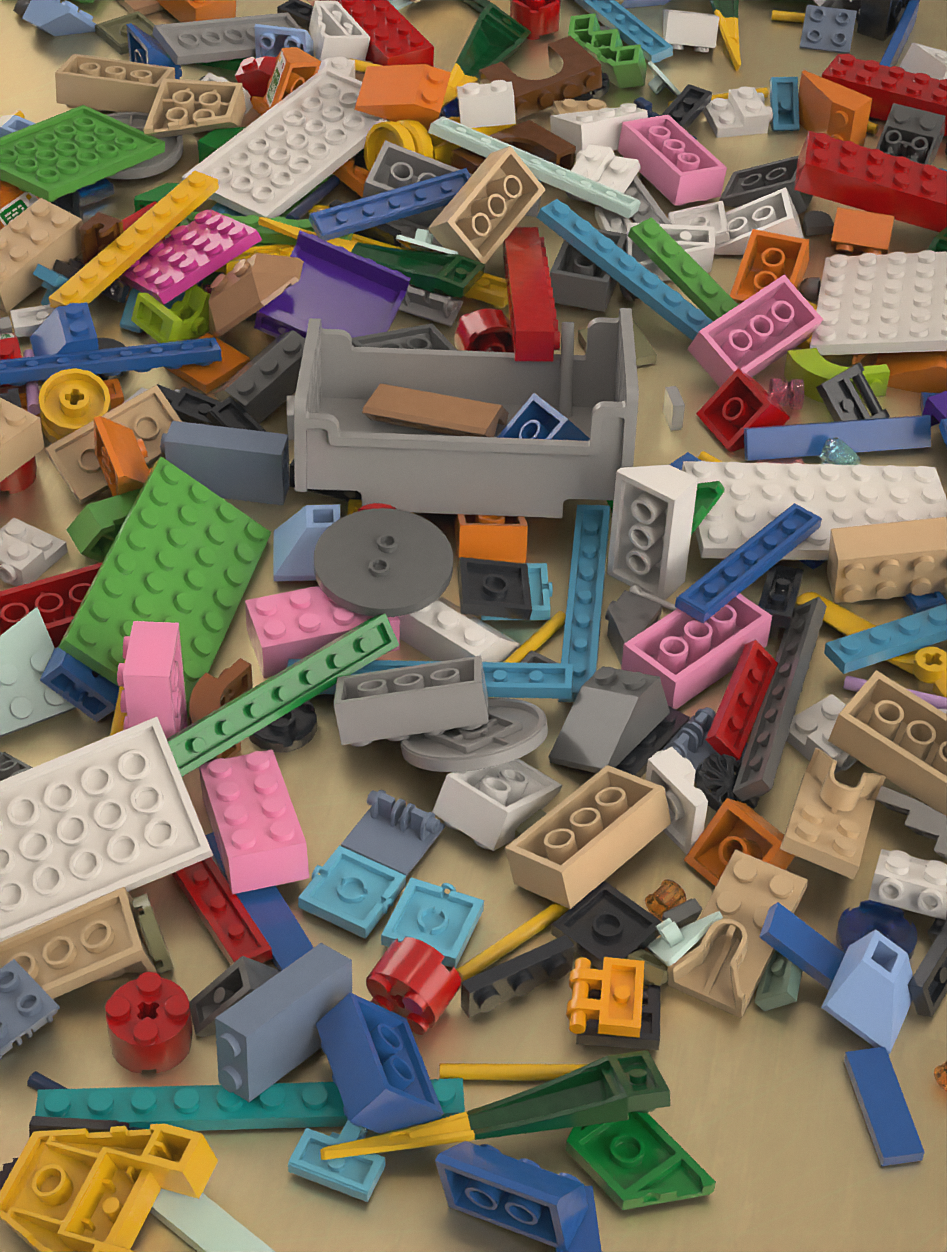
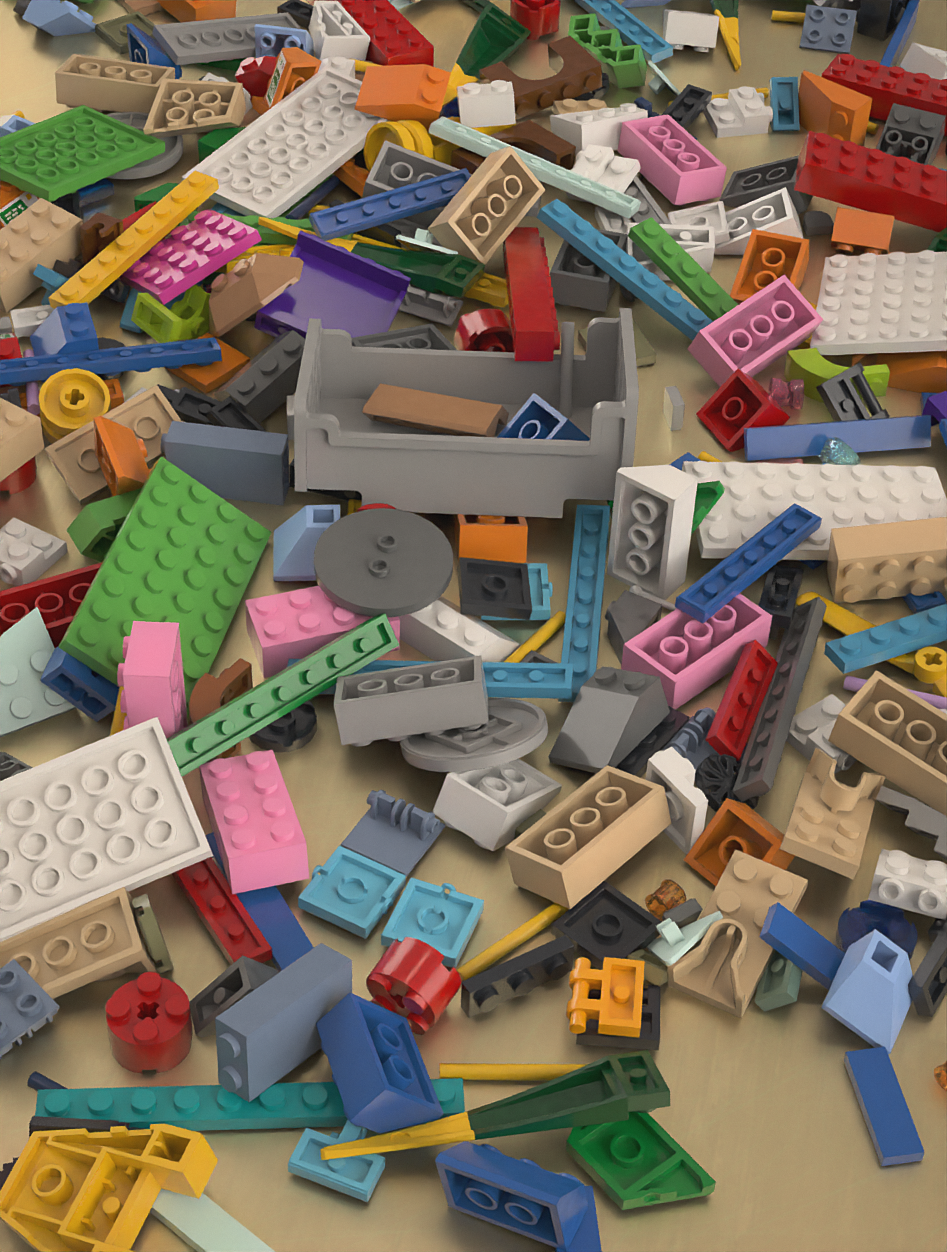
dark grey hinge [799,277,821,301] -> none

